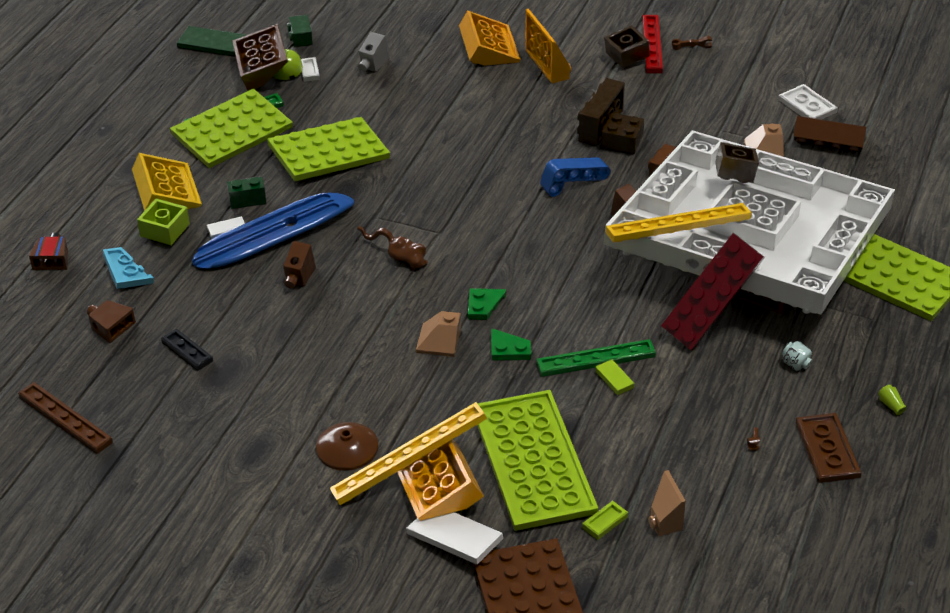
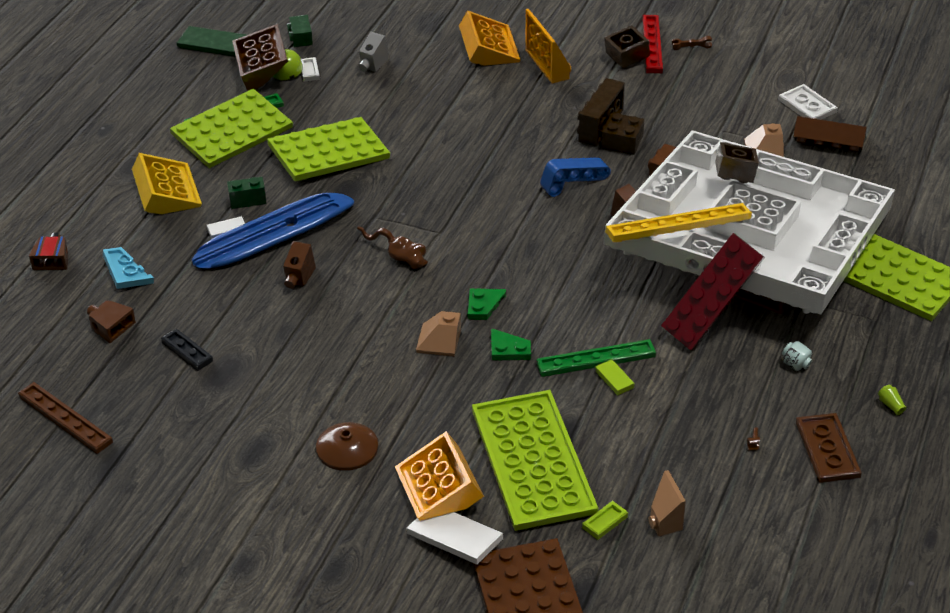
lime brick [137,199,190,245] -> none
yellow plate [330,402,487,505] -> none

